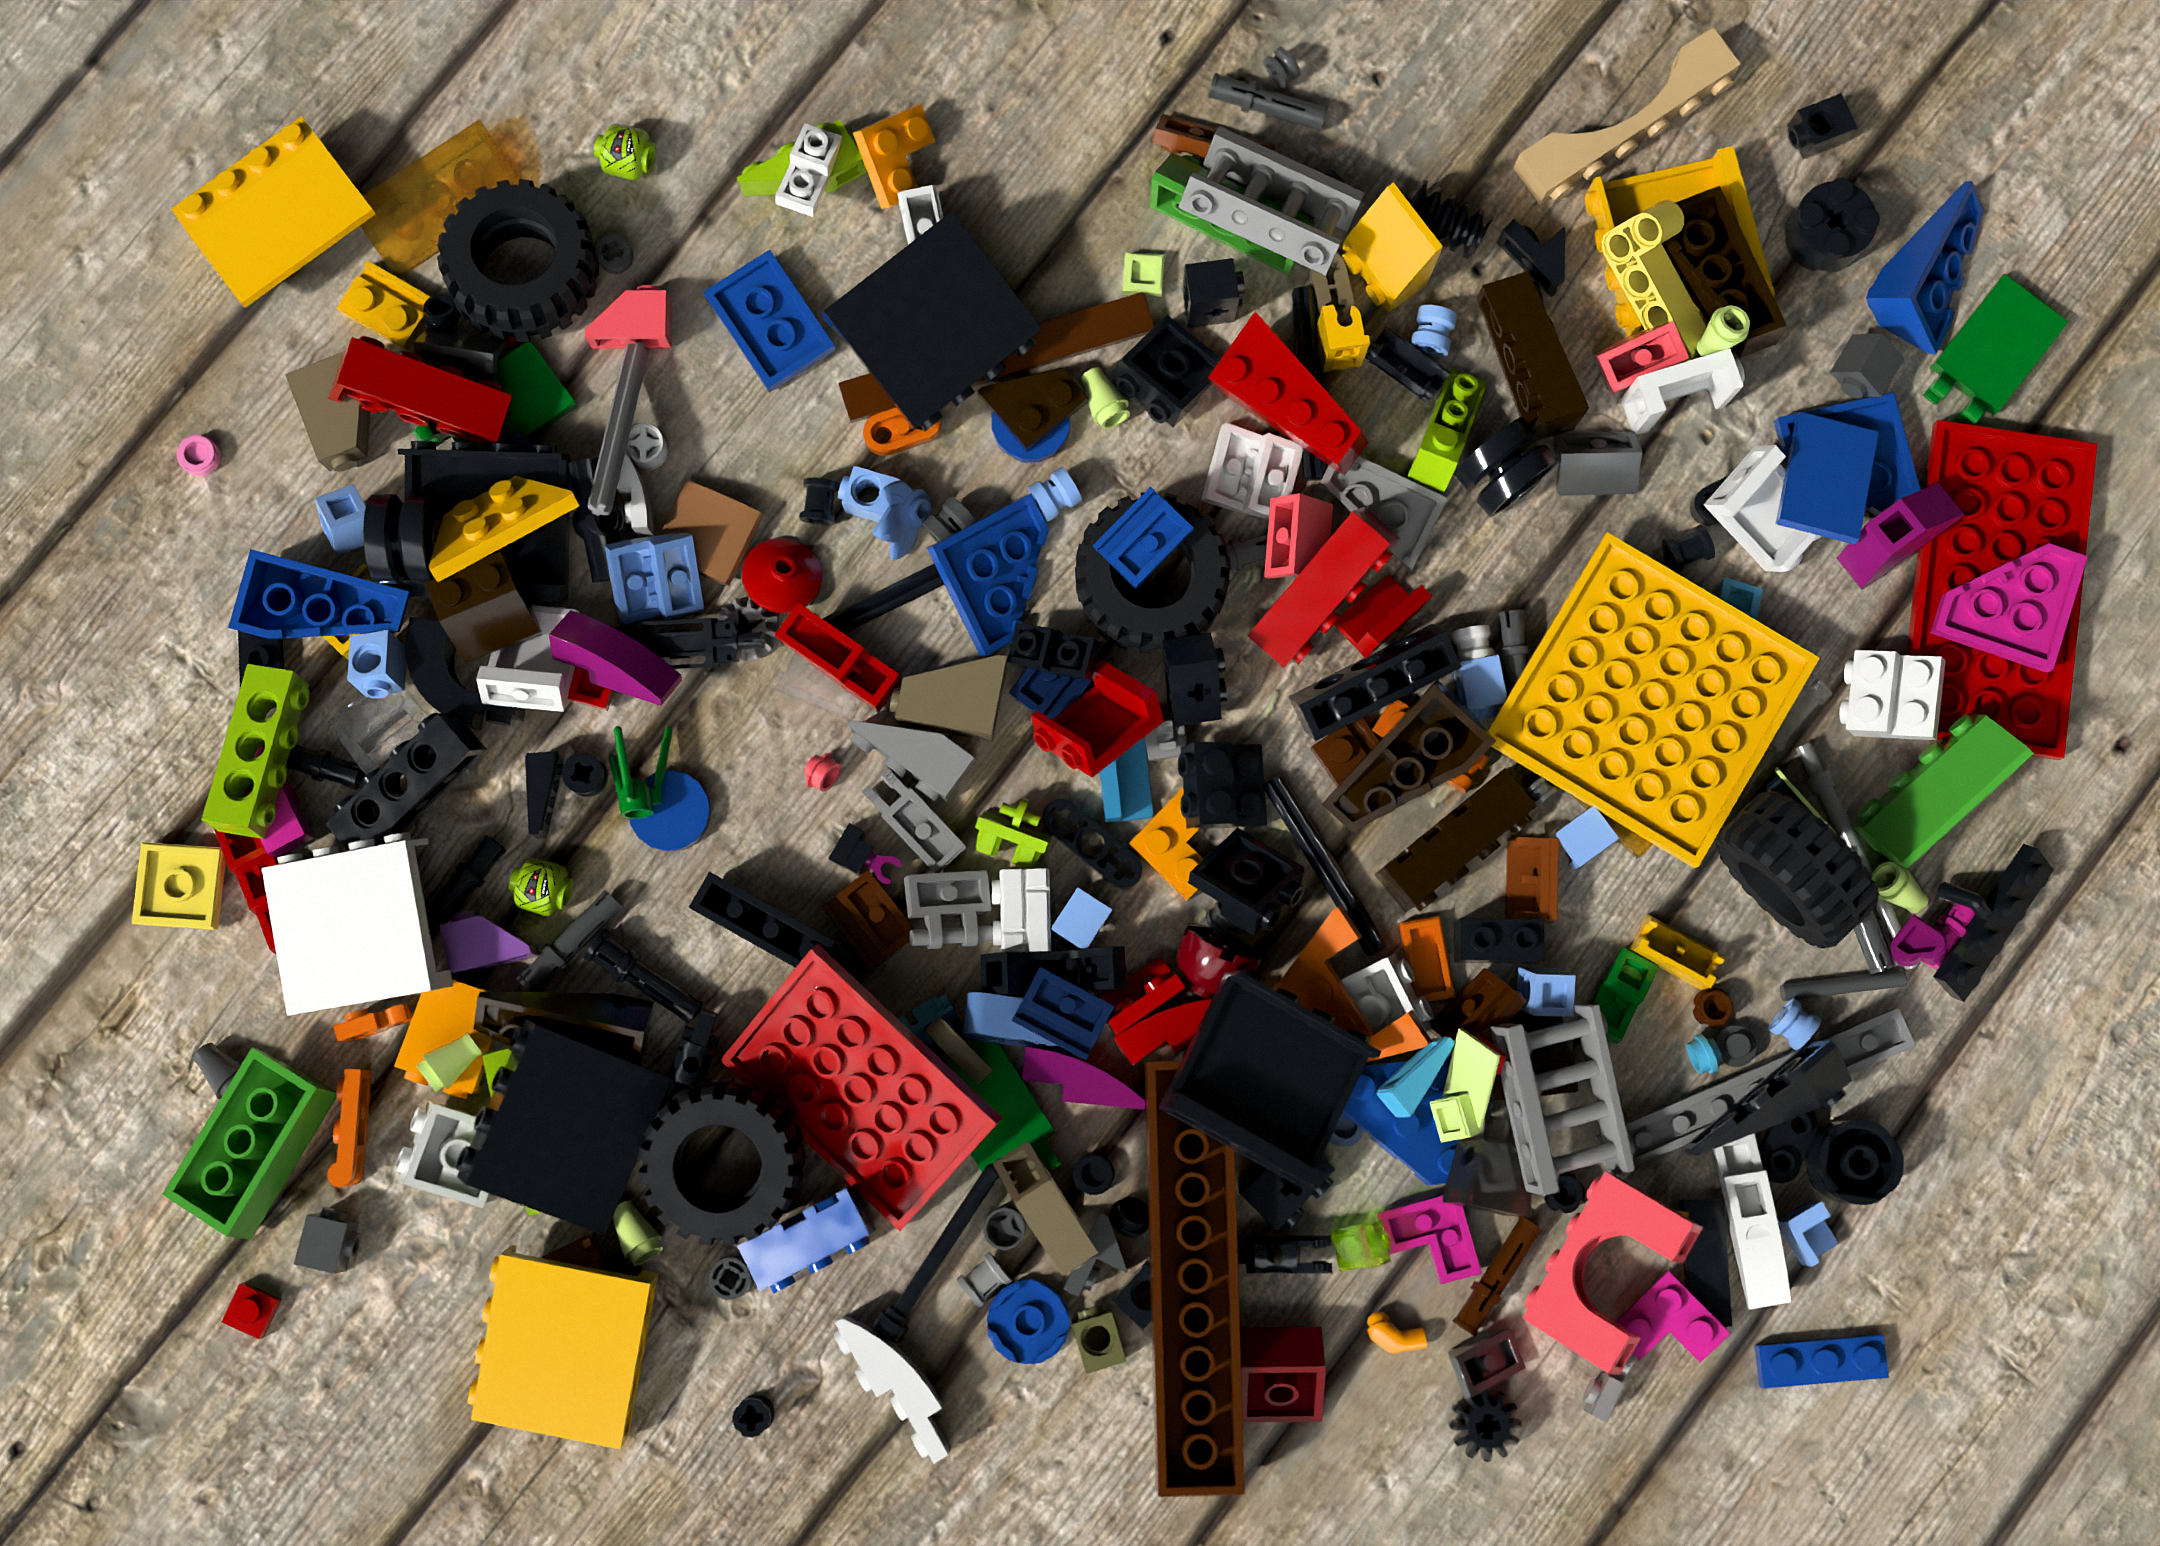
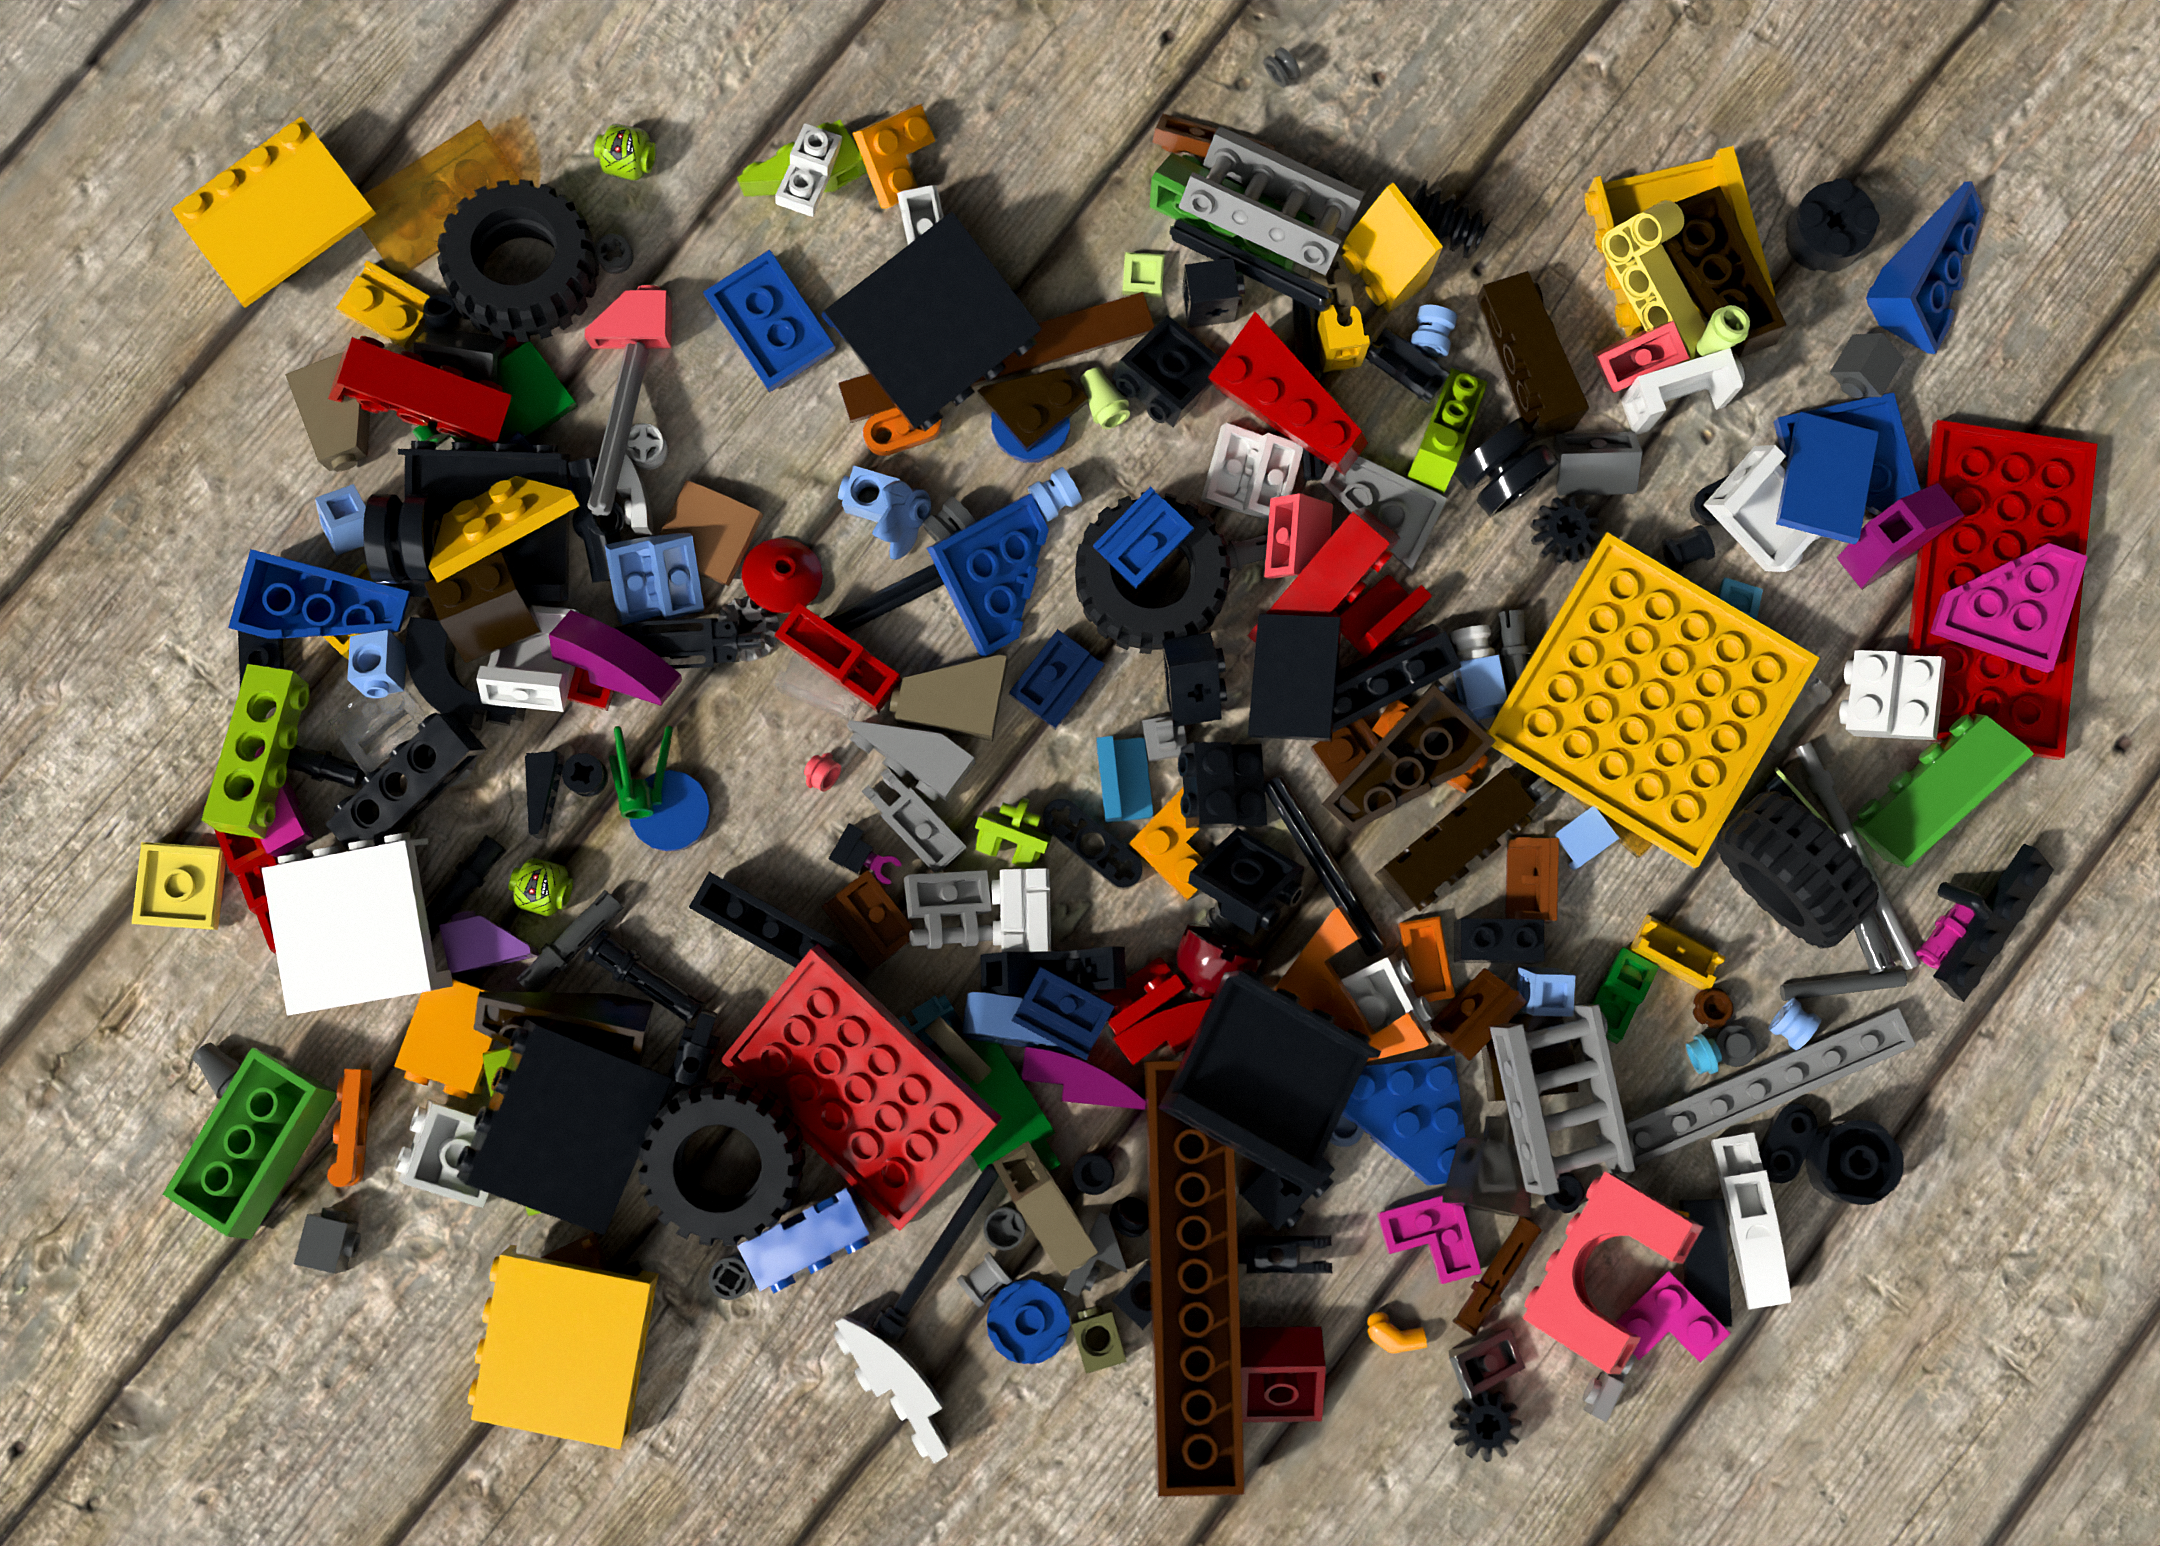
bright pink tile [177,434,221,477] -> none
red plate [221,1282,282,1339] -> none
orange plate [333,1004,413,1043] -> none
yellowish green cone [416,1033,482,1092] -> none
yellowish green cone [612,1200,663,1266] -> none
black bush [732,1394,775,1438] -> none
black bush [799,478,840,526] -> none
black slope [1007,623,1101,681] -> none
red panel [1030,660,1164,778] -> none
light blue panel [1051,887,1112,950] -> none
dark grey pin [1208,73,1328,132] -> none
clear neon green bracket [1331,1220,1391,1271] -> none
medium azure slope [1376,1037,1455,1117] -> none
yellowish green tile [1429,1093,1480,1142] -> none
yellowish green piece [1442,1027,1506,1133] -> none
black slope [1496,219,1566,298] -> none
tan arch [1513,27,1741,205] -> none
black wedge [1682,1040,1852,1155] -> none
blue plate [1754,1334,1889,1389] -> none
light blue panel [1777,1200,1837,1267] -> none
black brick [1787,93,1857,160] -> none
yellowish green cone [1872,862,1929,913] -> none
magenta tile [1891,914,1948,967] -> none
green tile [1922,274,2068,425] -> none
none -> black axle [1169,219,1334,312]
none -> black tile [1248,614,1342,742]
none -> black gear [1530,497,1600,565]

